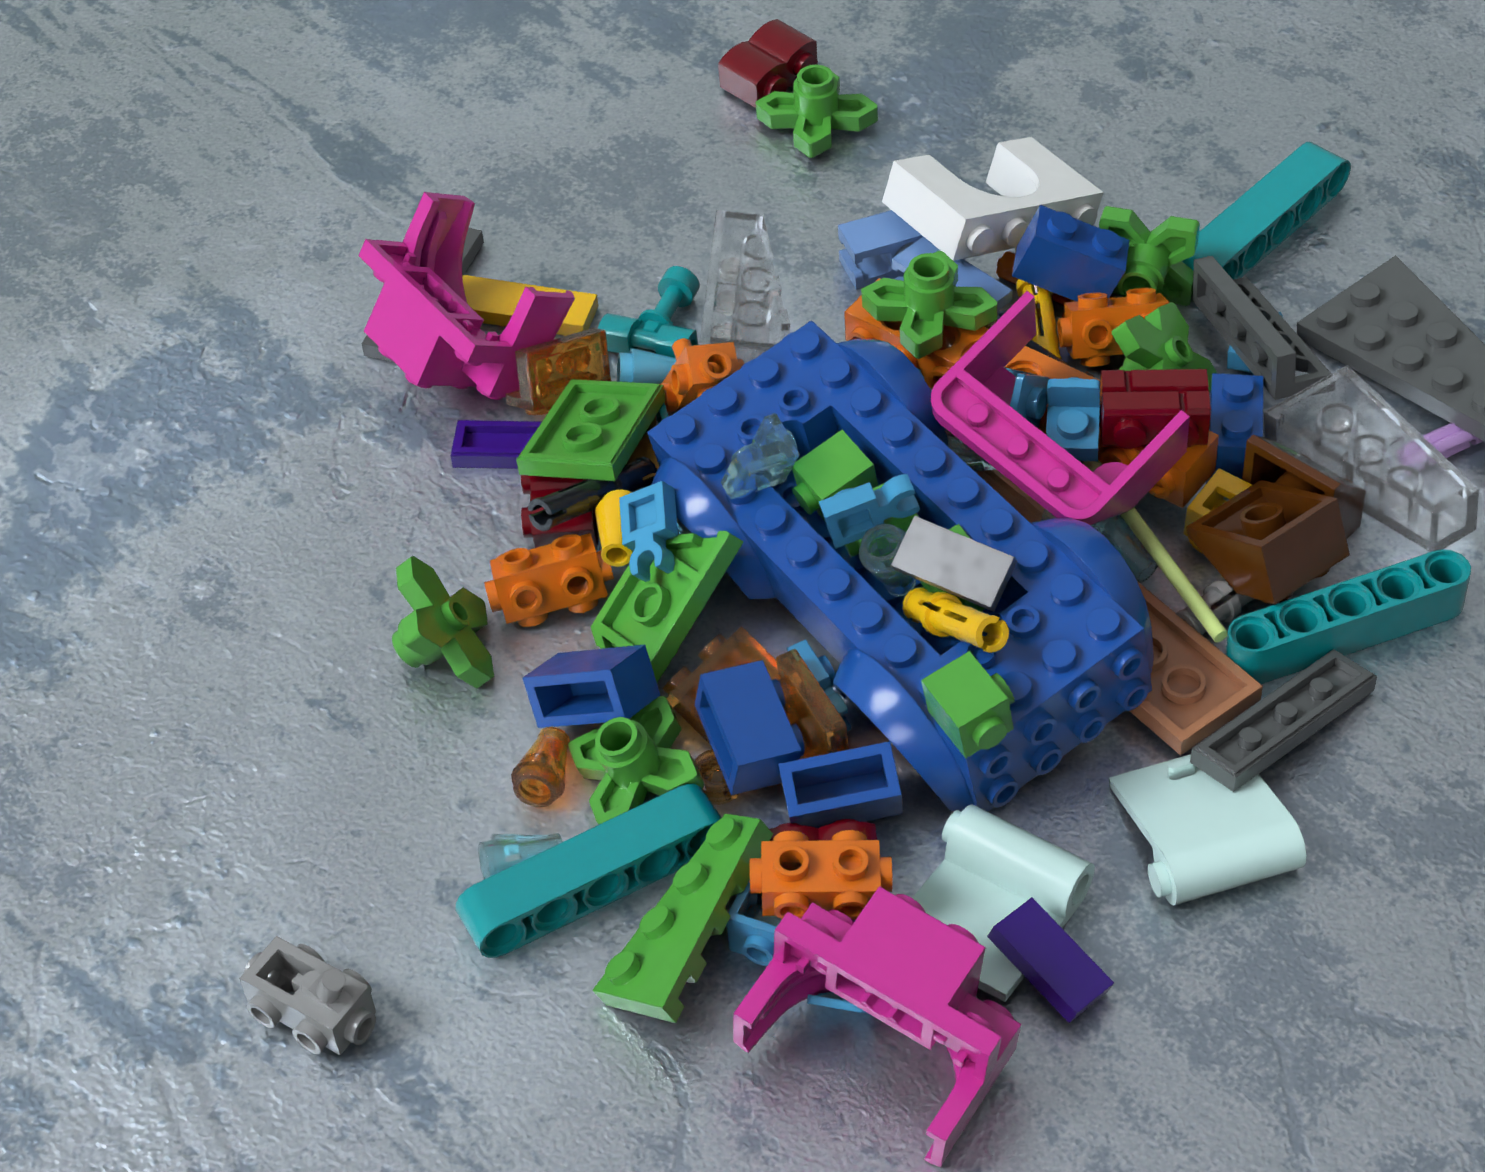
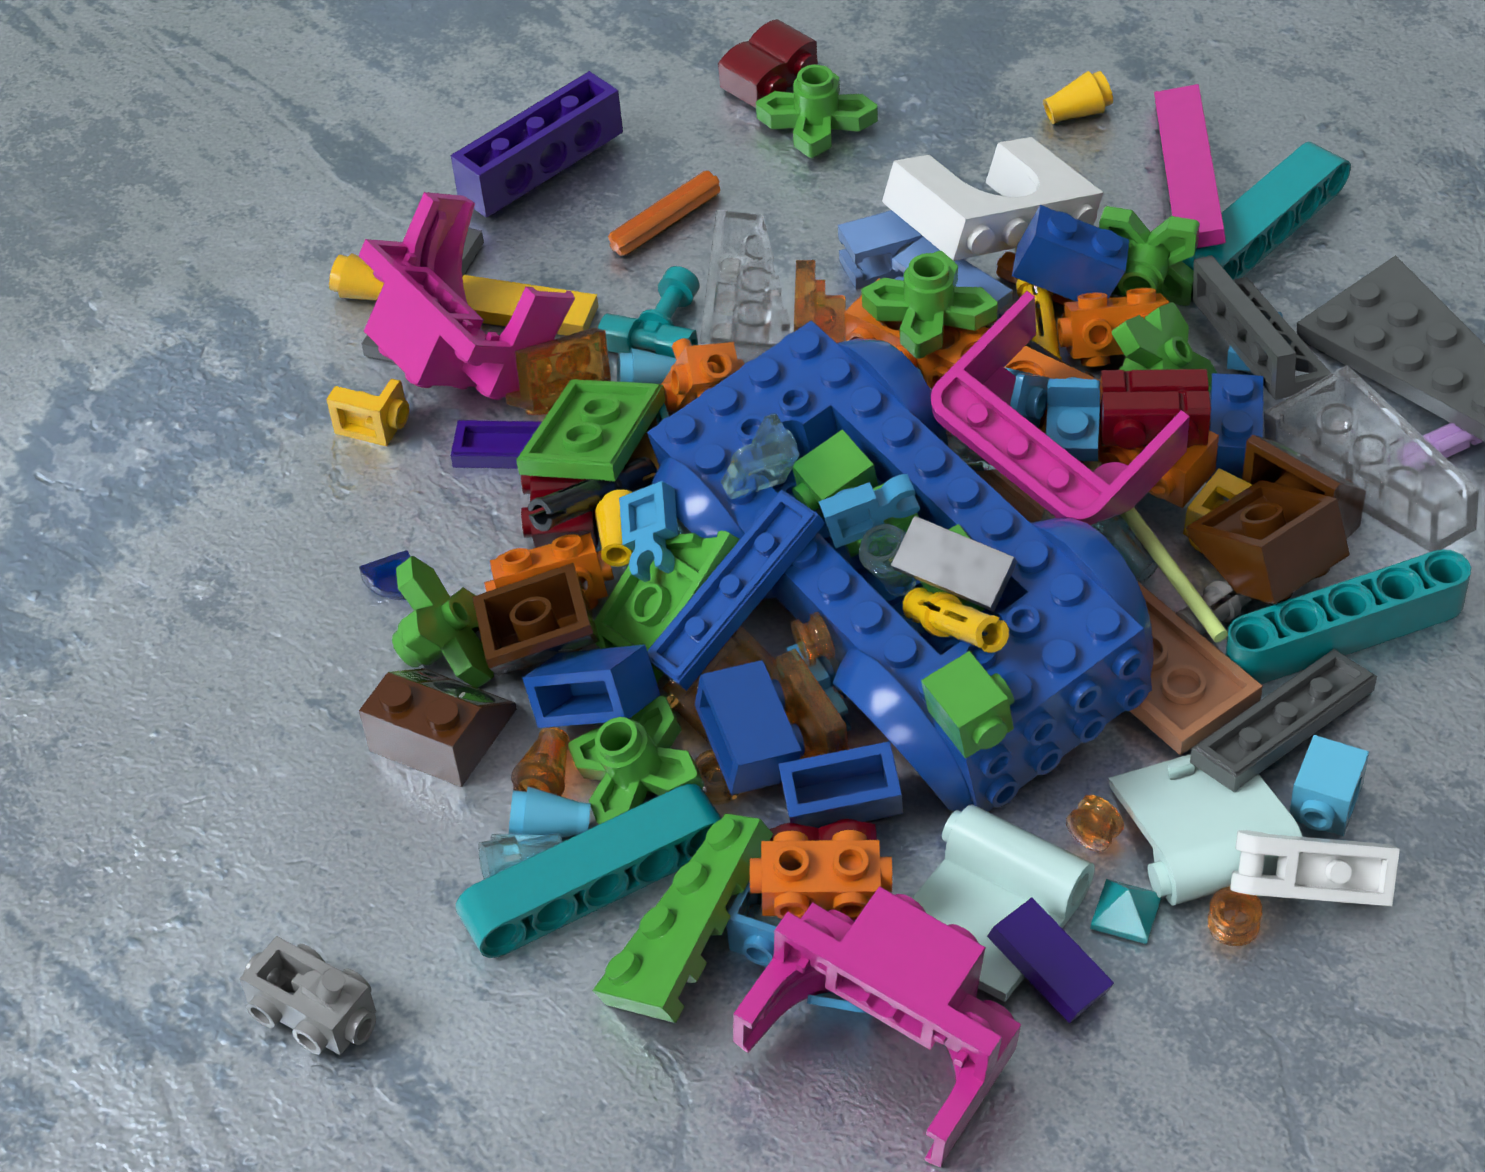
none -> yellow bracket [326,379,409,447]
none -> yellow cone [329,253,384,301]
none -> clear blue tile [359,550,410,600]
none -> reddish brown slope [359,668,517,787]
none -> dark purple brick [450,71,623,218]
none -> reddish brown slope [473,563,600,676]
none -> medium azure cone [508,786,591,842]
none -> orange axle [608,171,721,256]
none -> blue tile [647,489,825,691]
none -> clear orange bush [791,612,835,667]
none -> clear orange bracket [794,260,846,343]
none -> yellow cone [1043,71,1113,124]
none -> clear orange bush [1066,795,1124,852]
none -> teal slope [1090,879,1162,944]
none -> dark pink tile [1154,84,1226,248]
none -> clear orange bush [1208,887,1262,946]
none -> white plate [1230,830,1400,906]
none -> medium azure brick [1290,735,1369,836]

